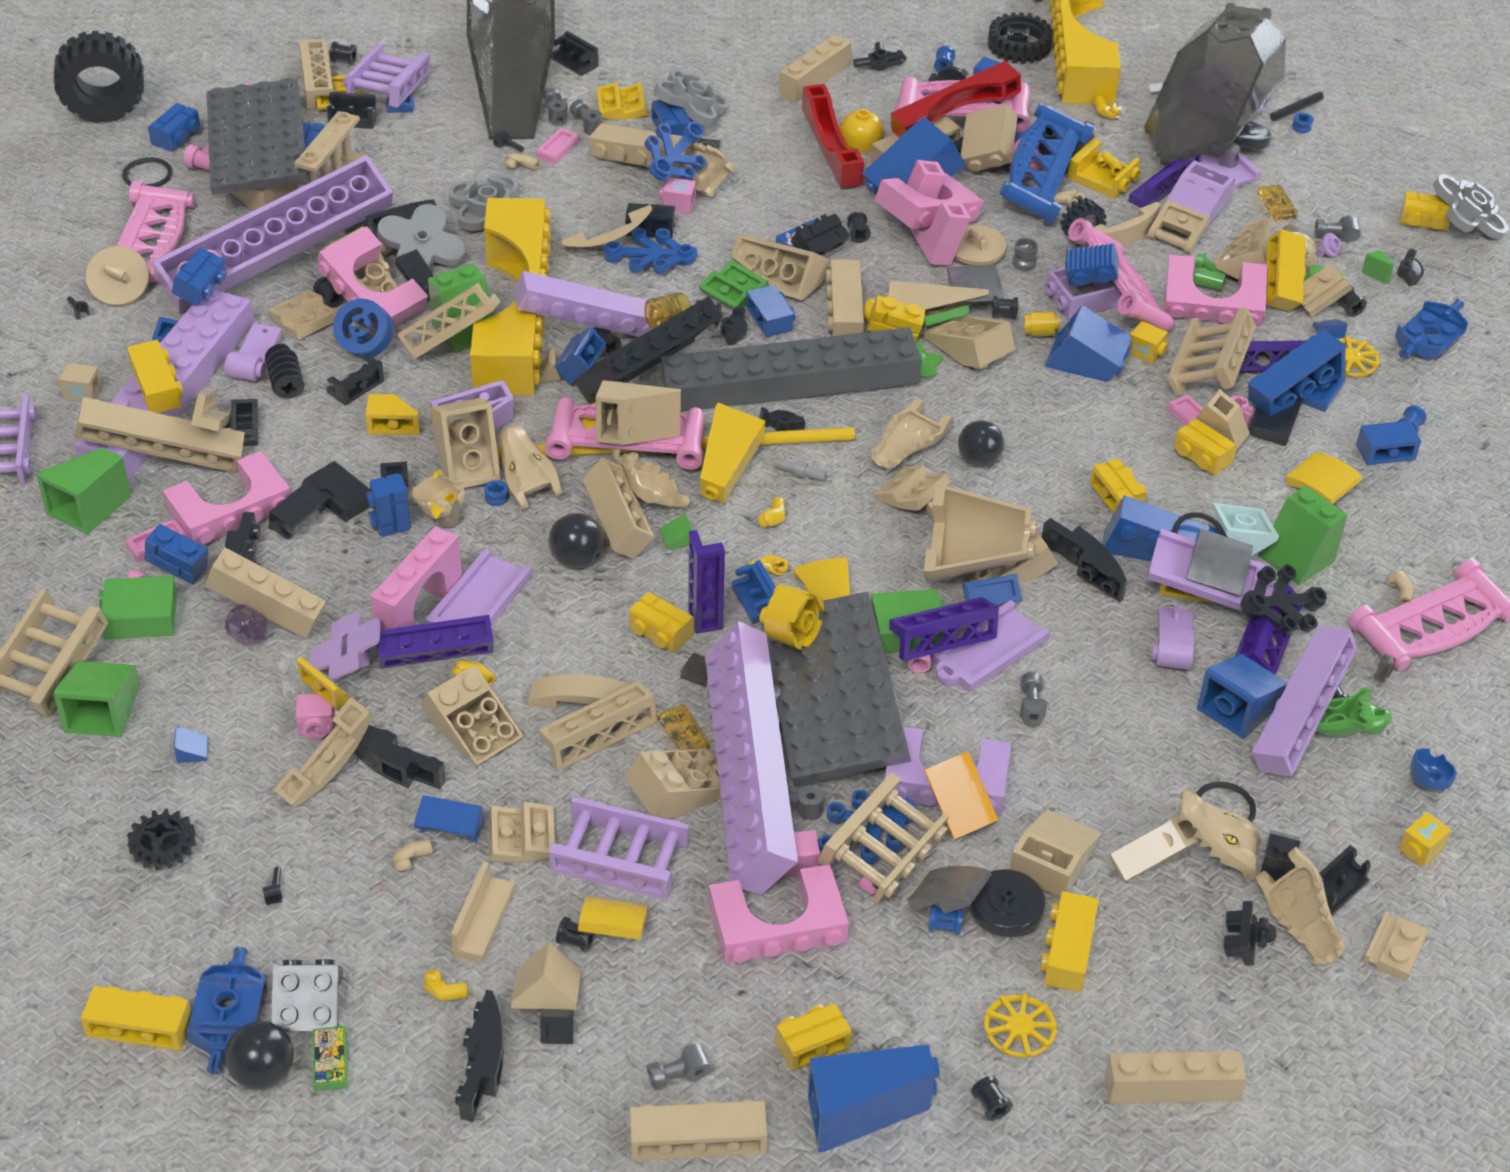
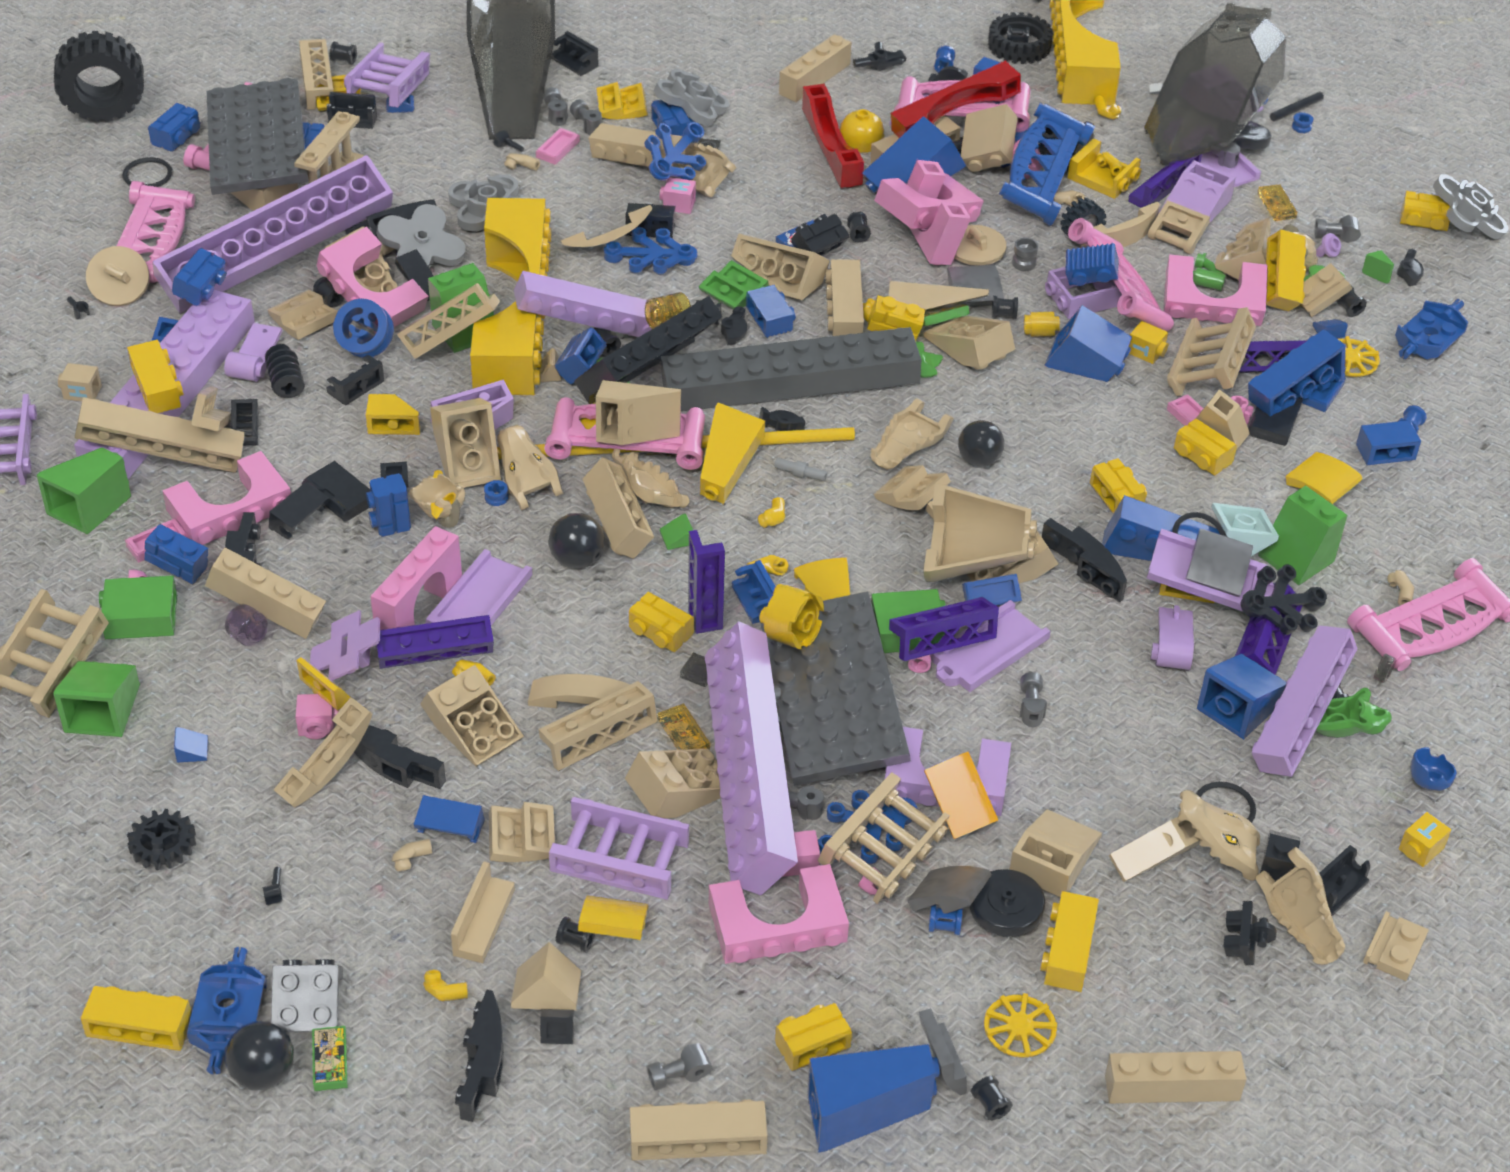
none -> flat silver slope [919,1008,967,1095]

